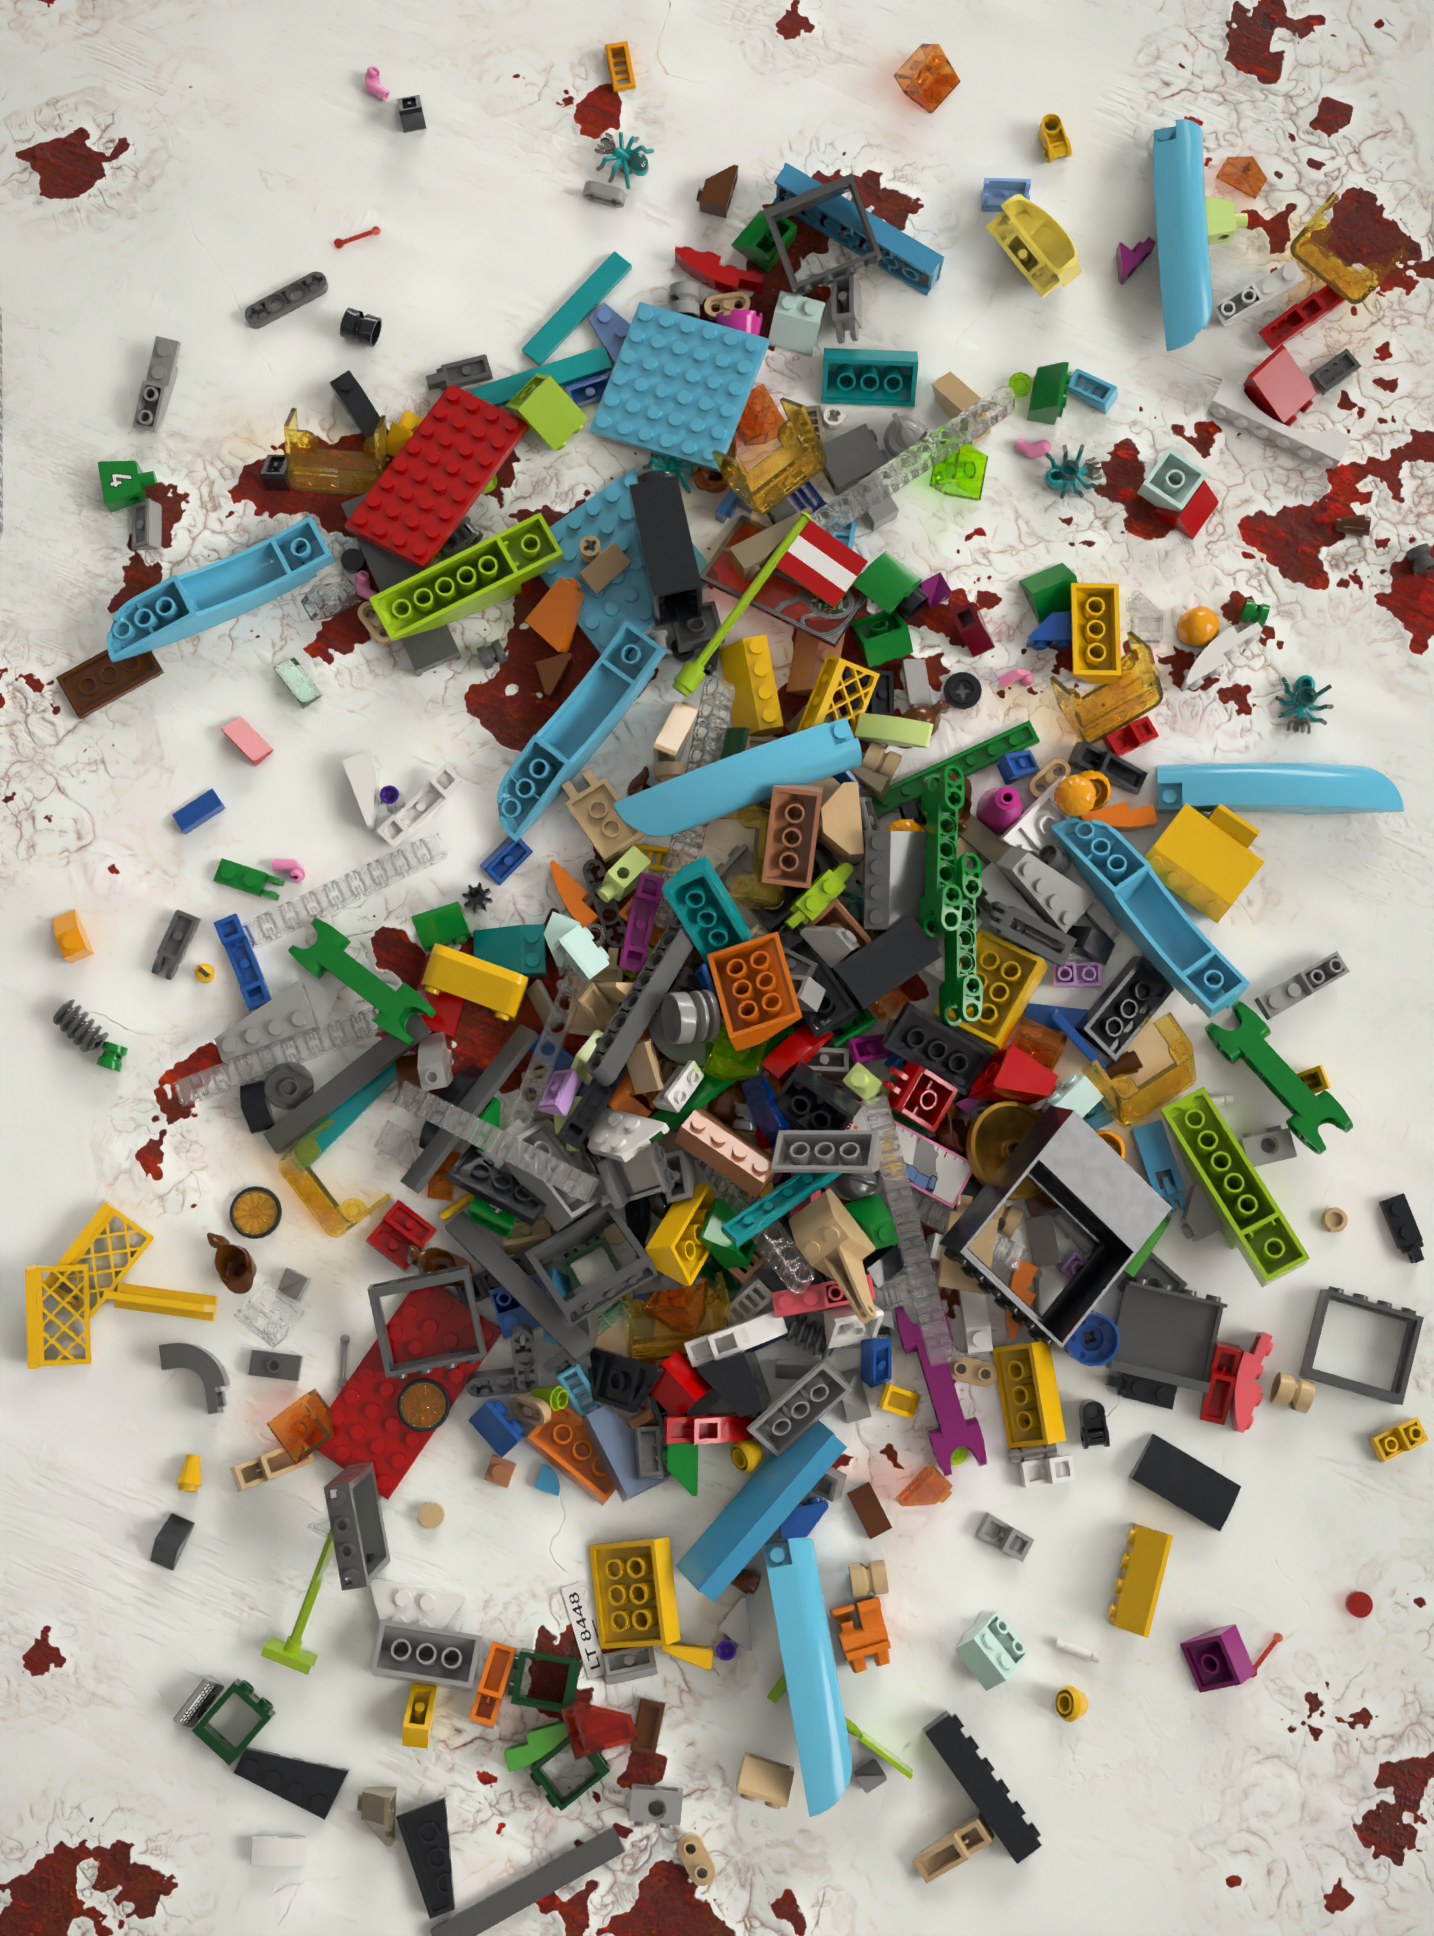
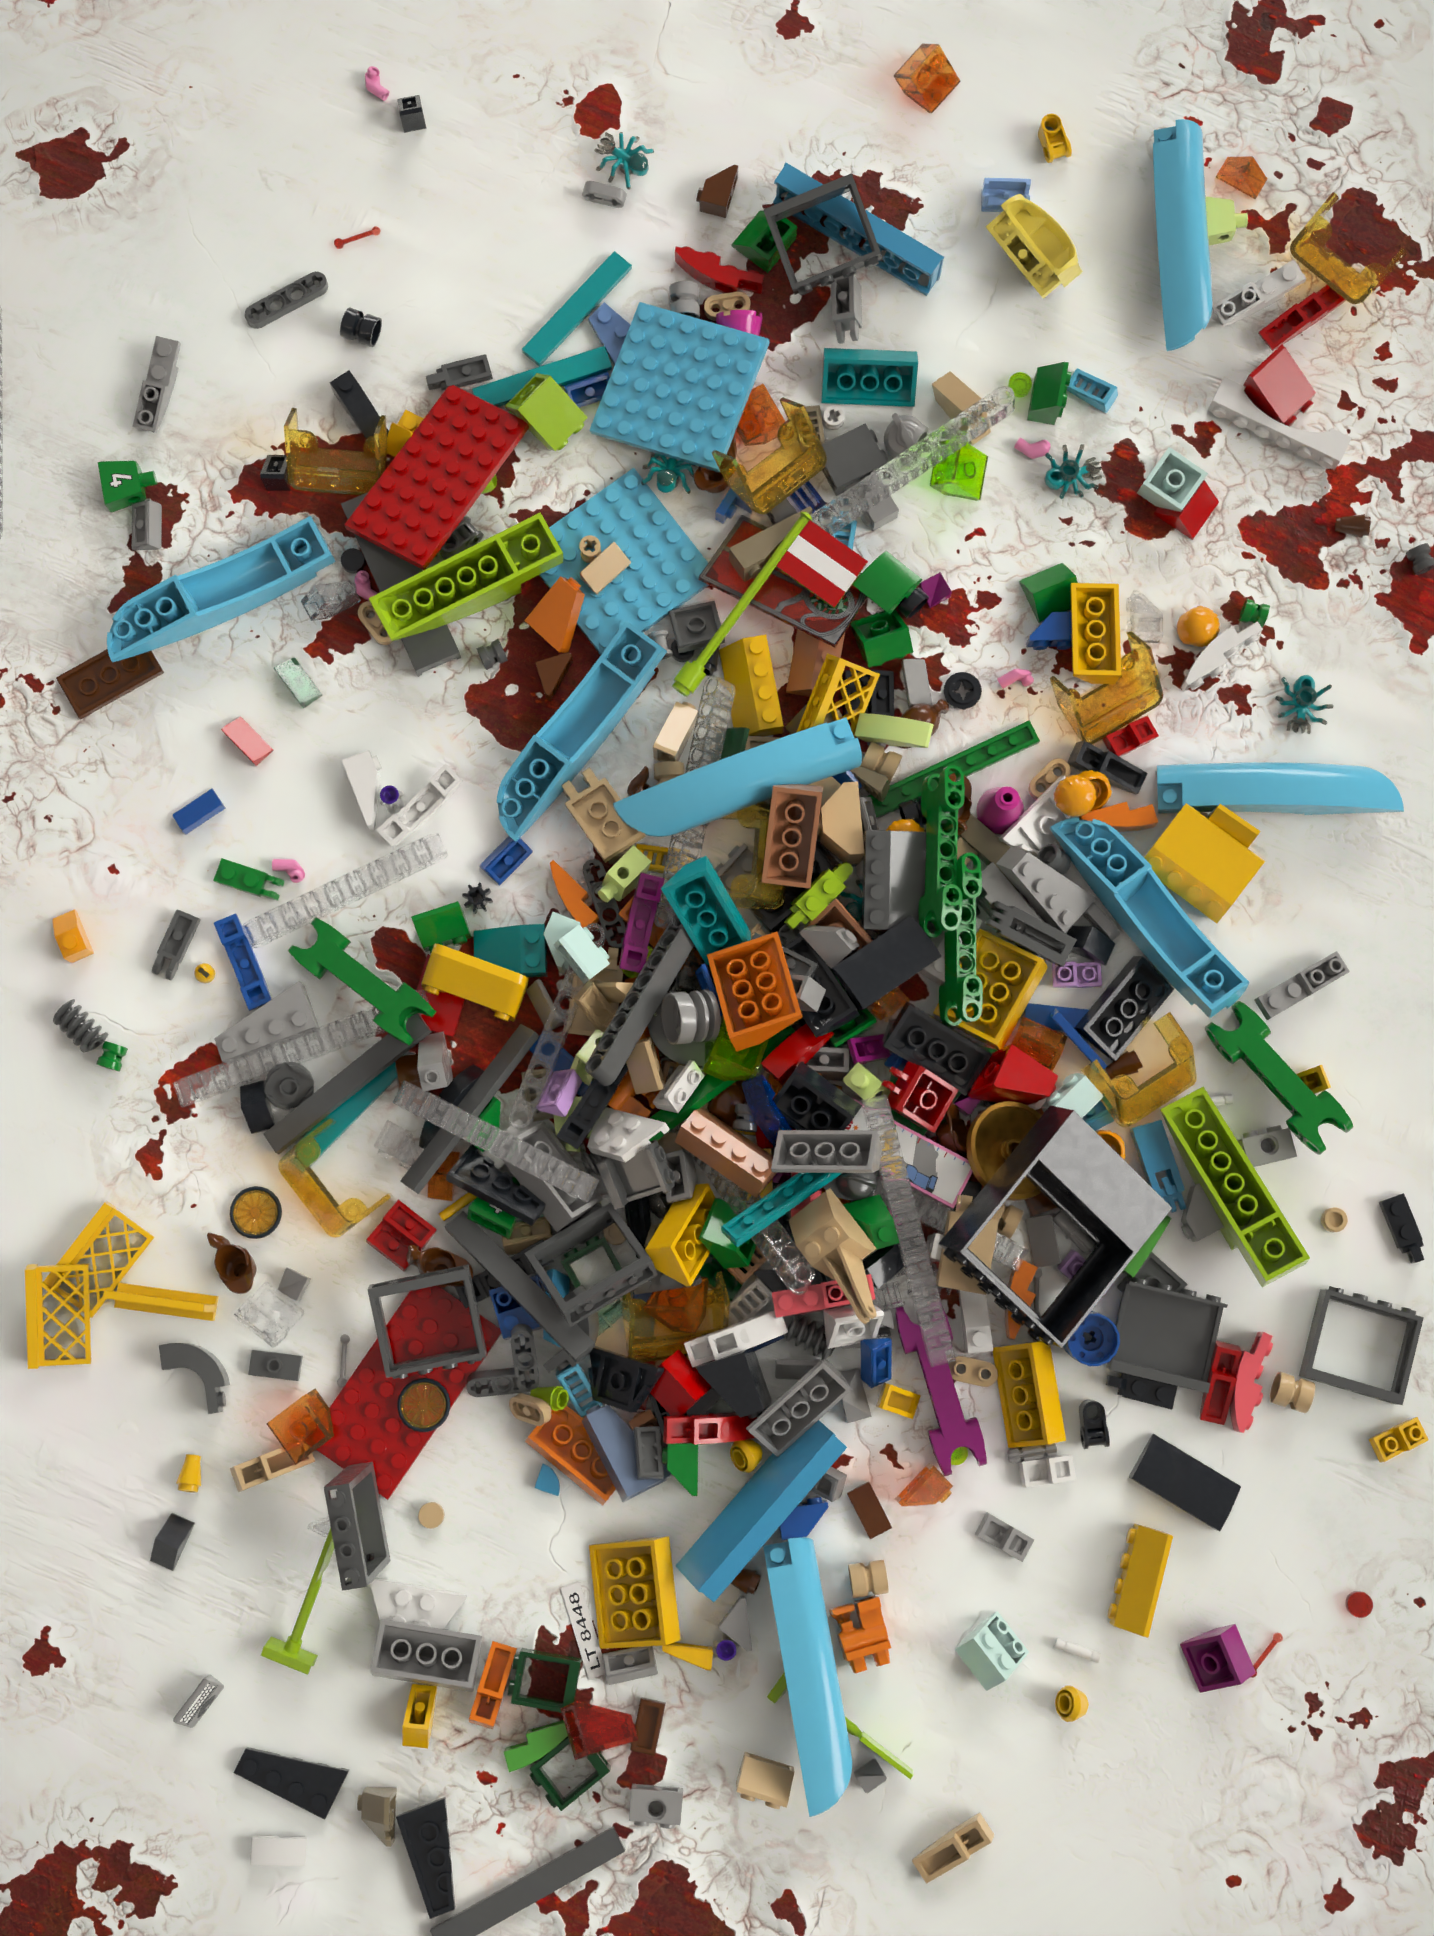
dark green window [192,1679,276,1766] -> none
blue slope [468,1399,526,1458] -> none
nougat plate [484,1455,517,1488] -> none
light orange slope [604,41,636,92] -> none
black brick [629,471,702,626] -> none
tan plate [678,1832,715,1886] -> none
light aqua slope [768,291,826,357] -> none
black brick [922,1710,1042,1864] -> none
dark red slope [951,602,996,657] -> none
blue slope [997,750,1040,785] -> none
magenta slope [1116,237,1156,285] -> none
dark grey plate [1309,348,1361,395] -> none

